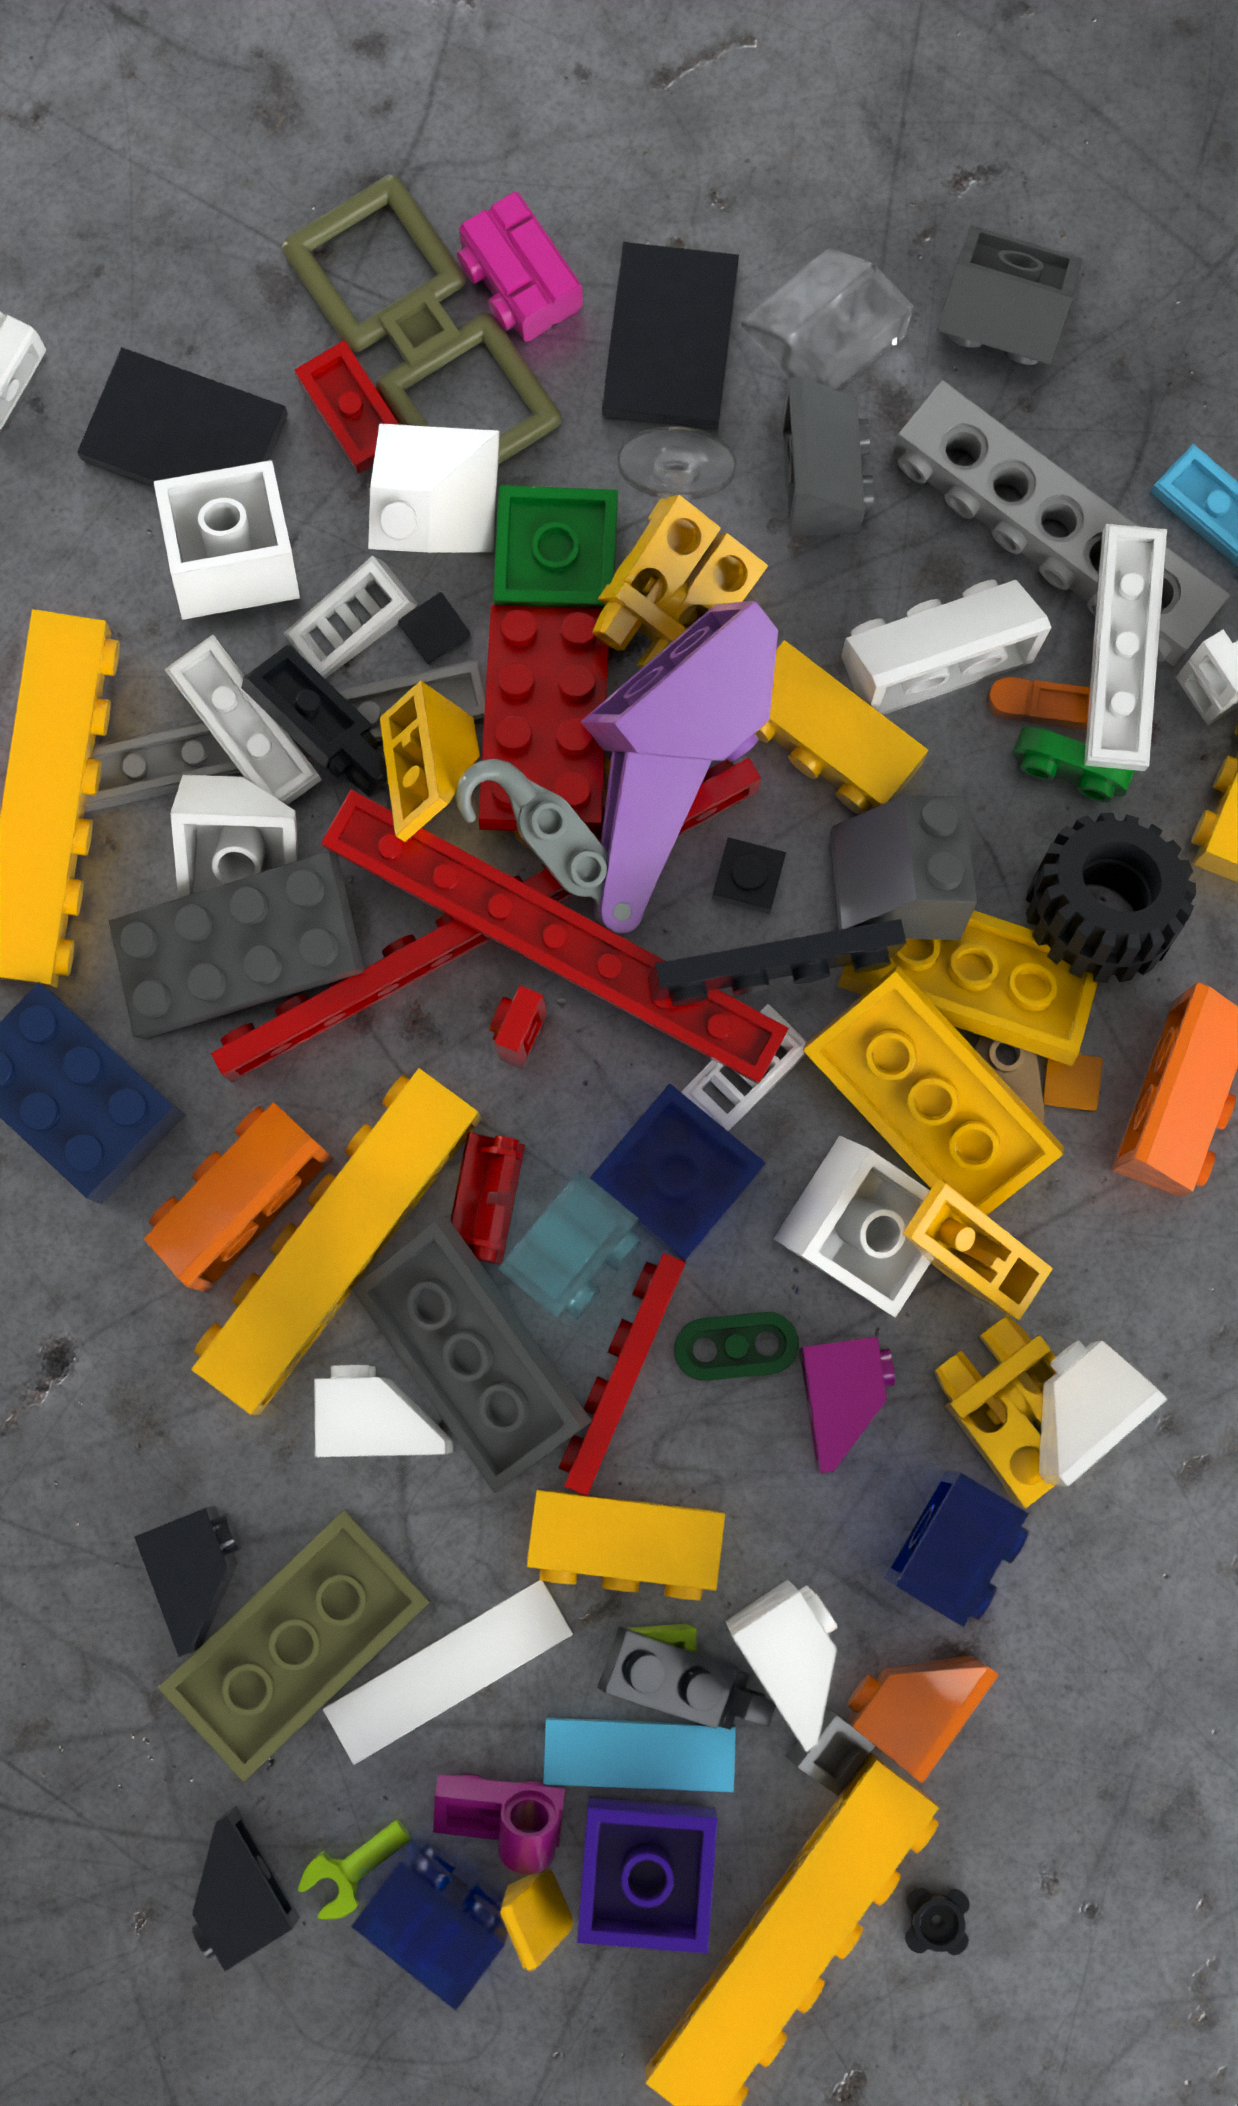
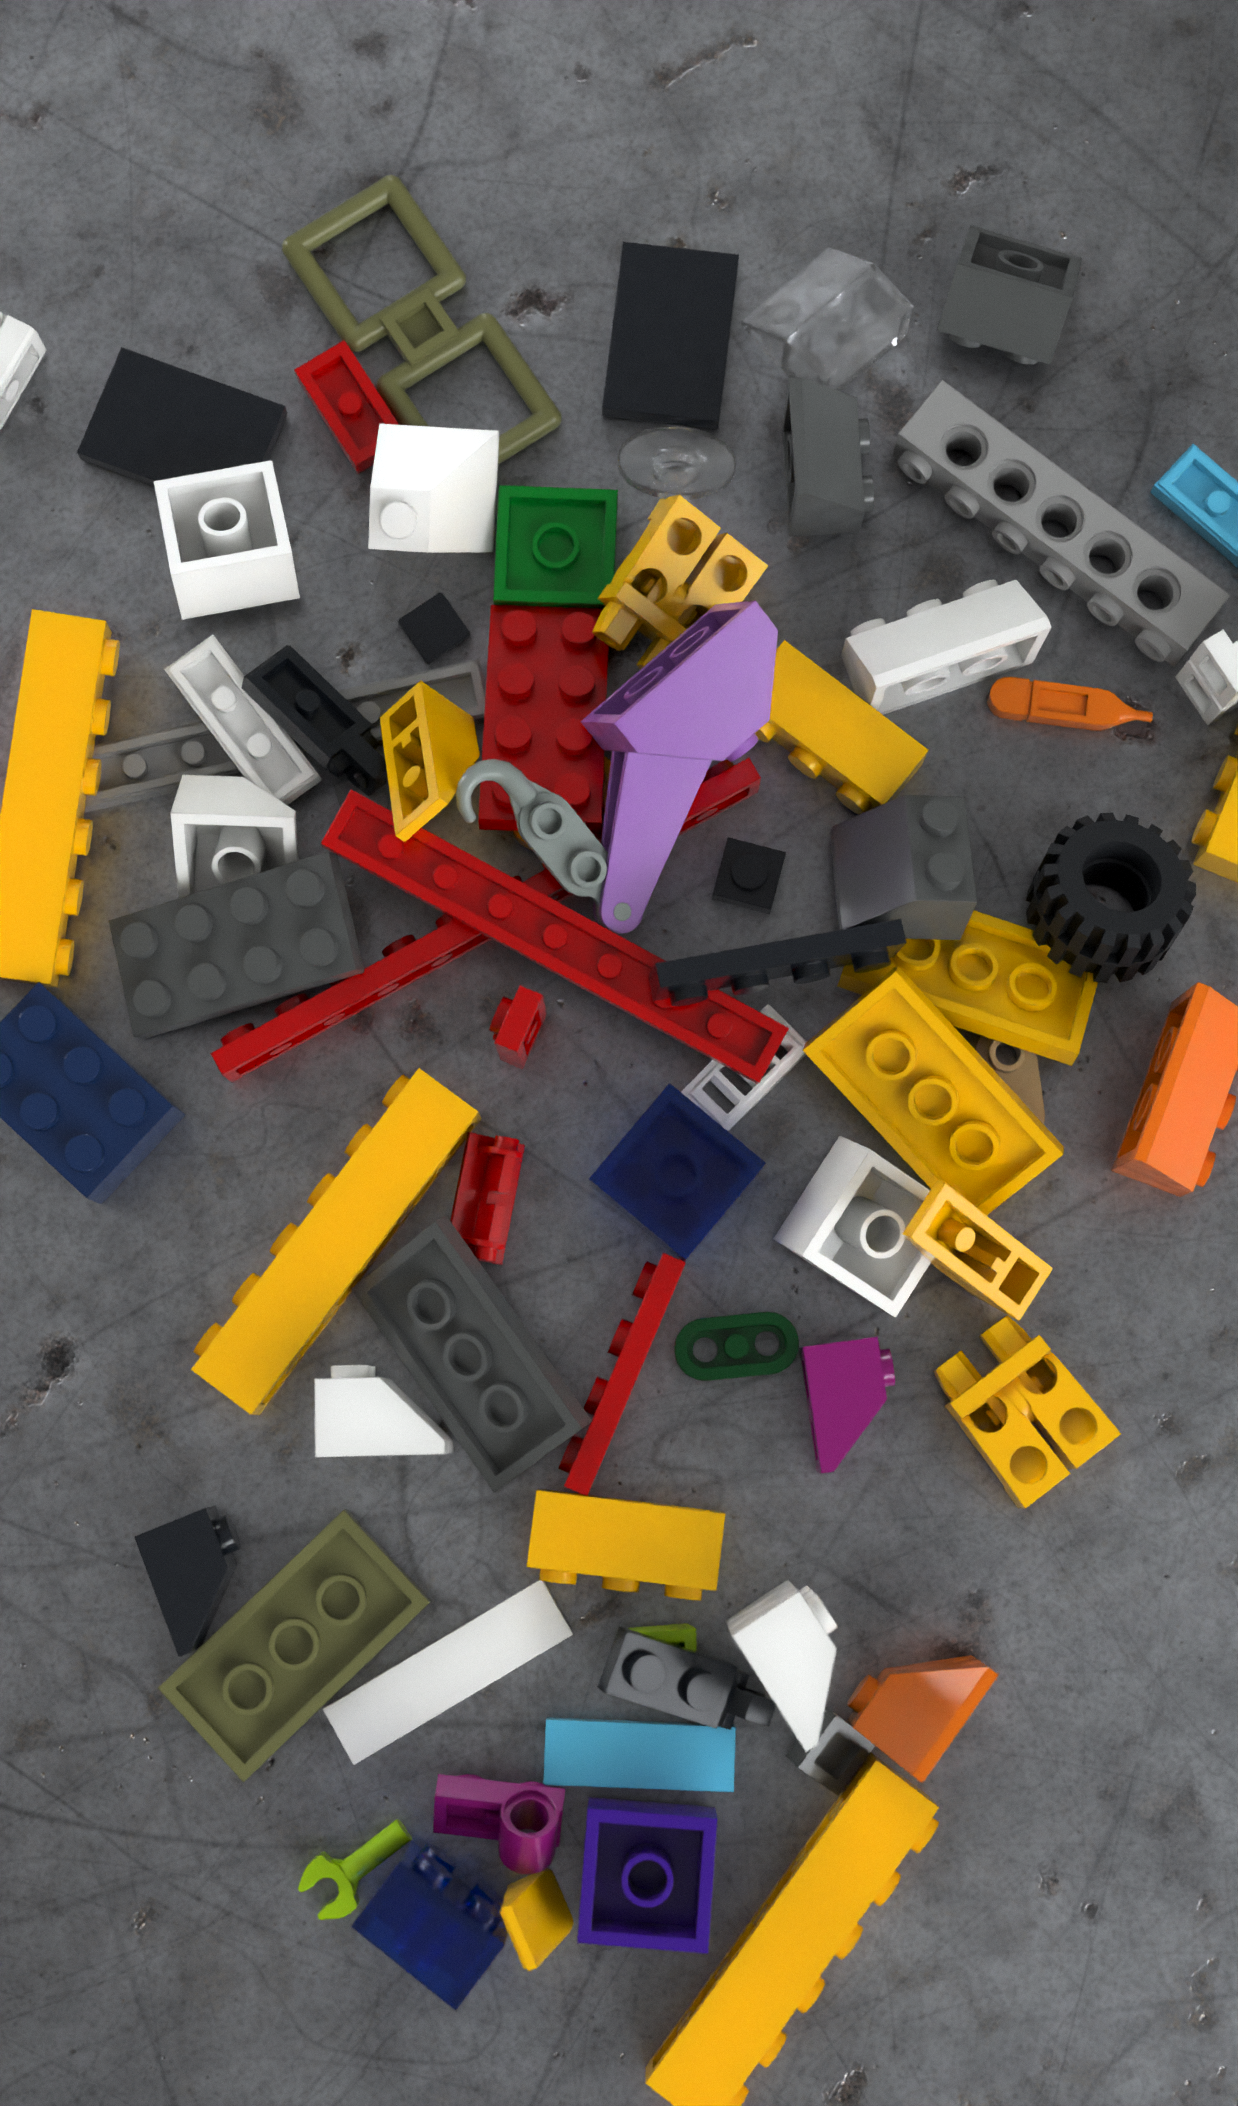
orange slope [143,1102,334,1293] -> none
black slope [192,1806,300,1972] -> none
white slope [283,555,419,679] -> none
dark pink brick [456,191,583,342] -> none
clear light blue brick [498,1170,640,1323] -> none
clear blue brick [884,1470,1029,1627] -> none
black plate [905,1887,970,1955] -> none
green plate [1012,727,1135,802] -> none
white slope [1039,1340,1167,1487] -> none
light orange piece [1043,1054,1103,1112] -> none
white tile [1084,524,1167,771] -> none

